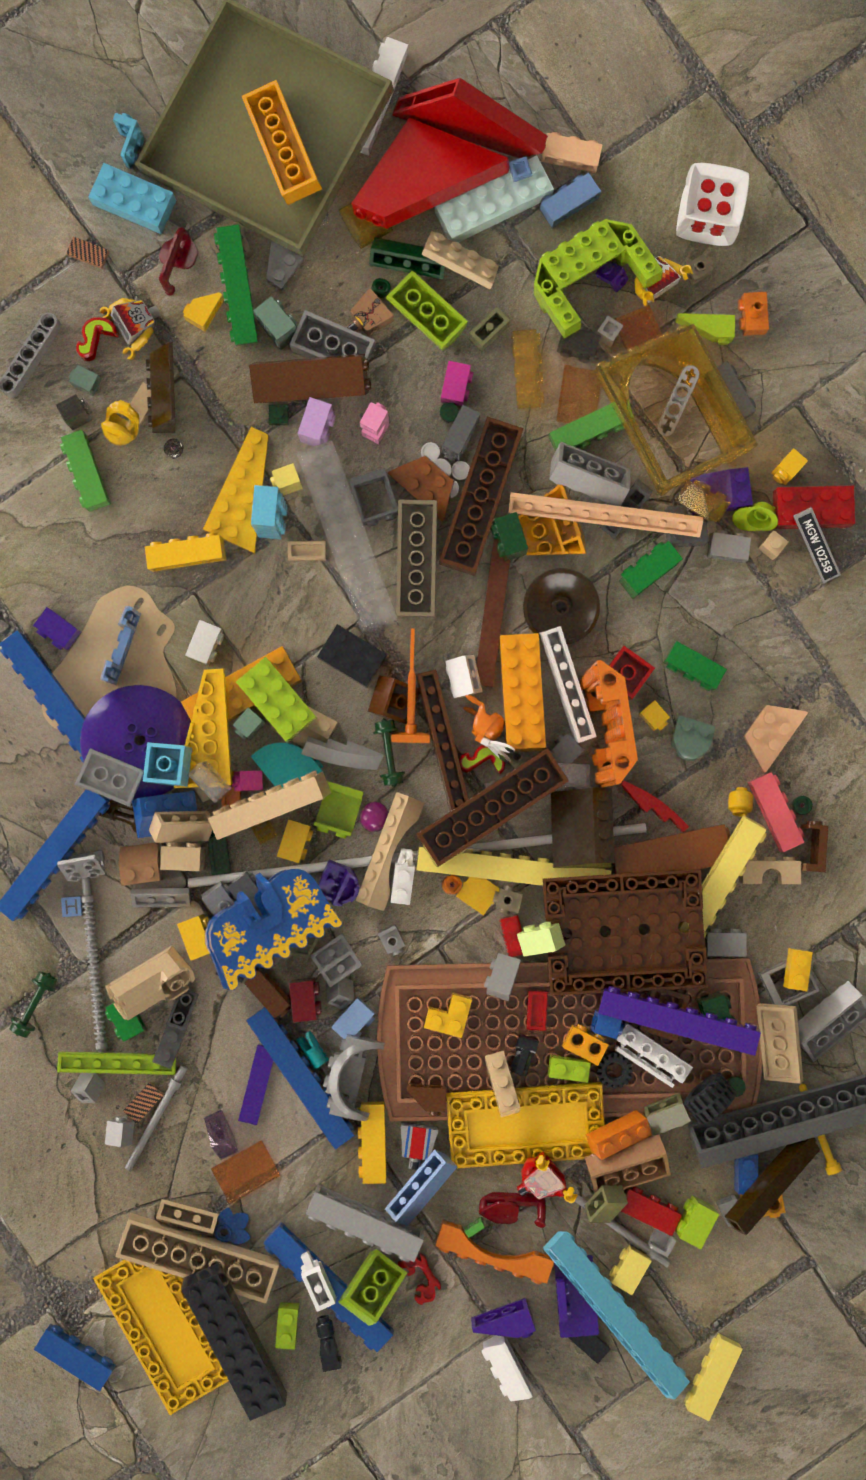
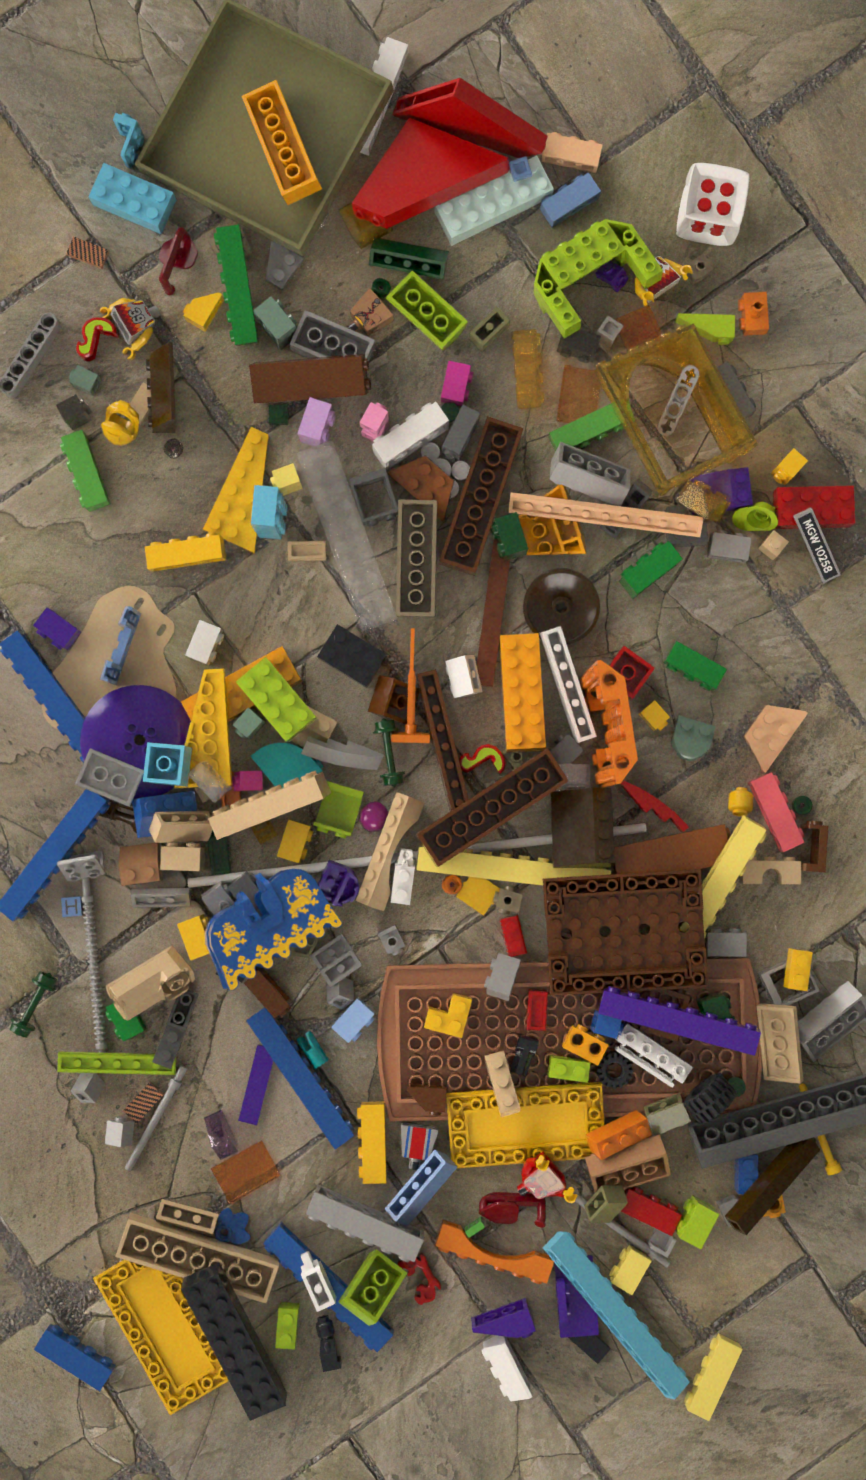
dark red brick [289,977,322,1023] -> none
light grey piece [323,1034,385,1121] -> none
tan plate [422,231,499,289] -> none
orange hair [463,695,515,764] -> none
yellowish green brick [517,922,565,956] -> none
none -> white brick [372,402,449,471]

